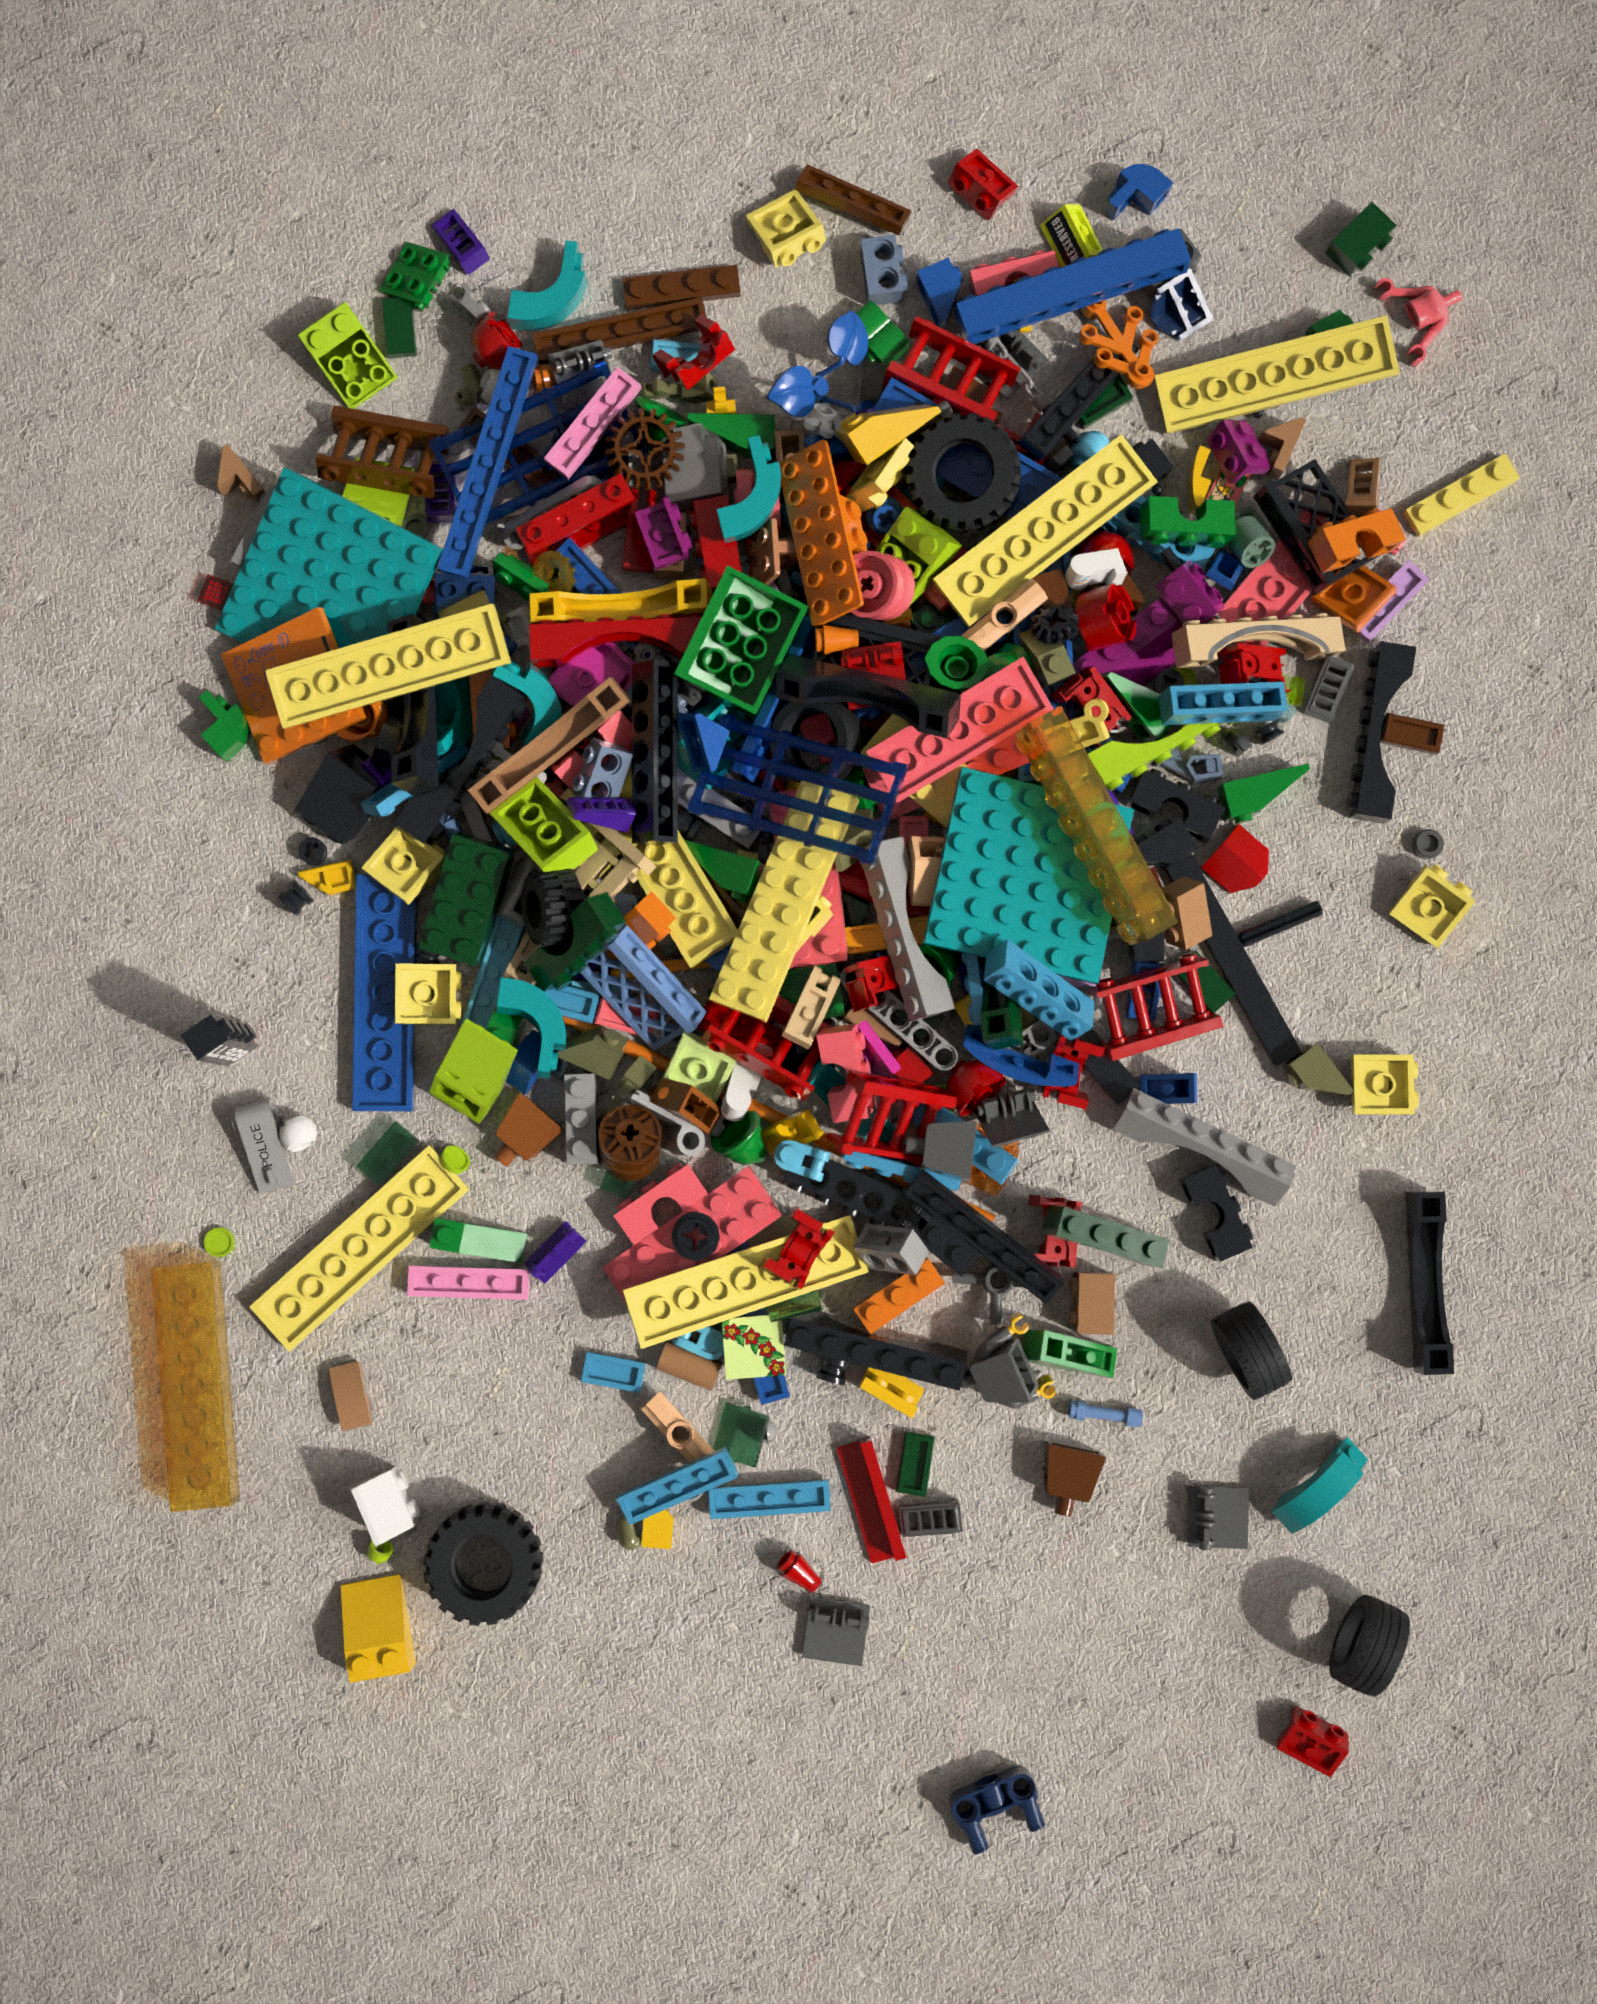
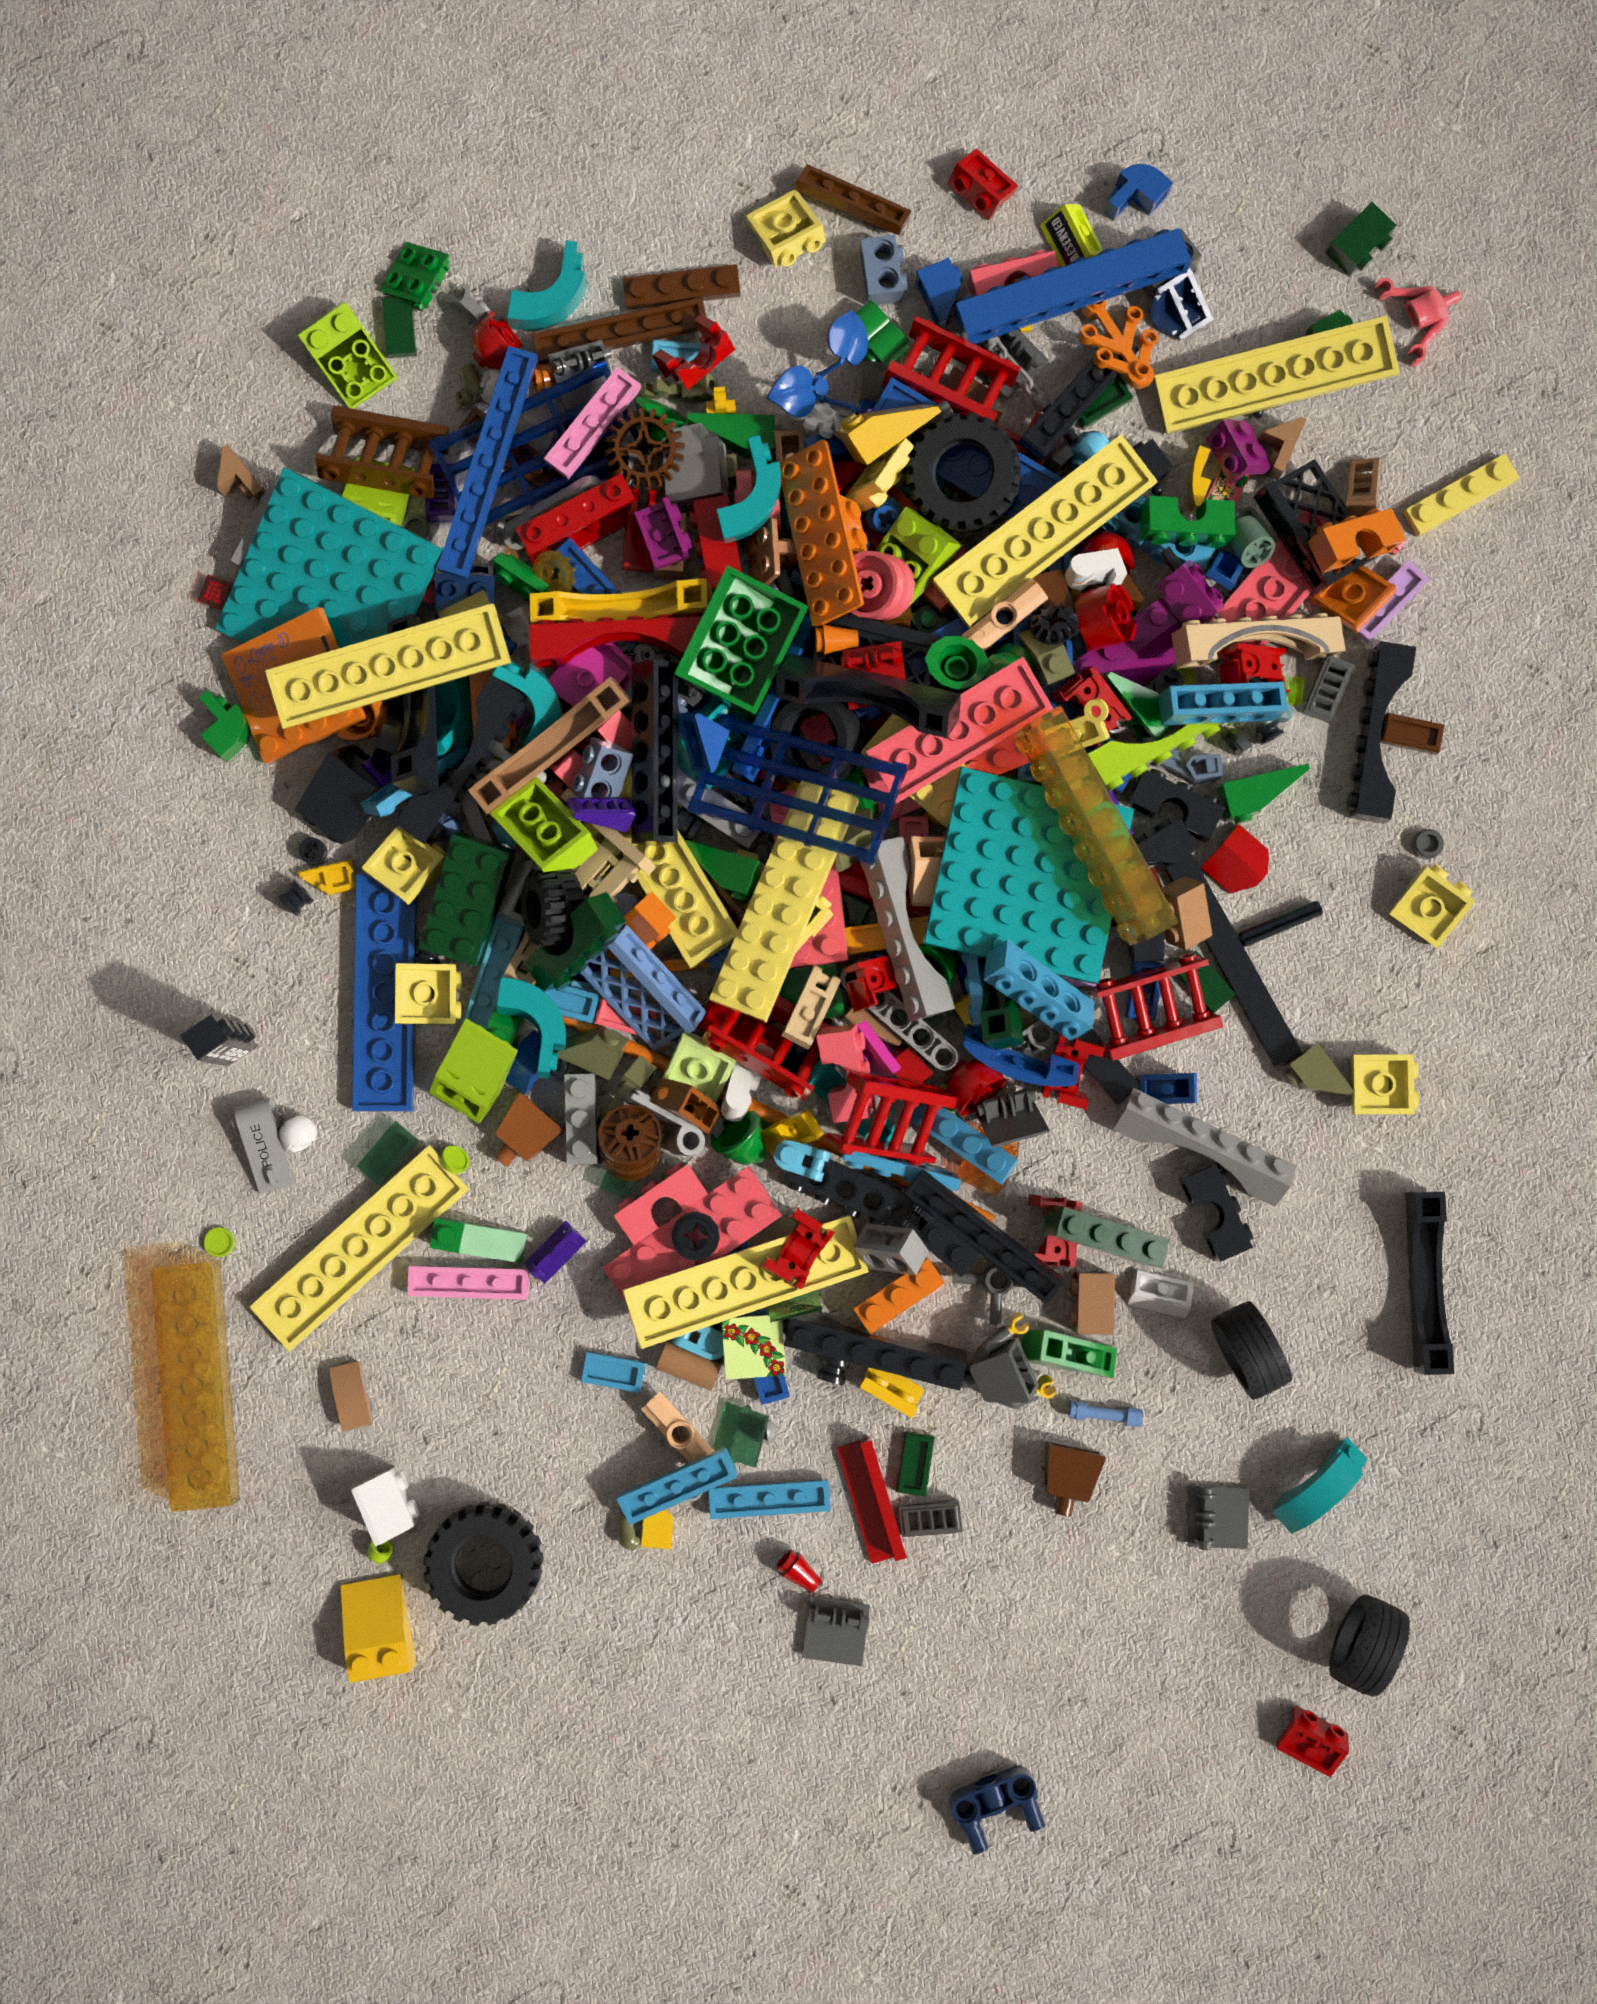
dark purple slope [431,209,490,275] -> none
dark grey torso [906,1121,977,1182] -> none
none -> white slope [1128,1269,1194,1318]

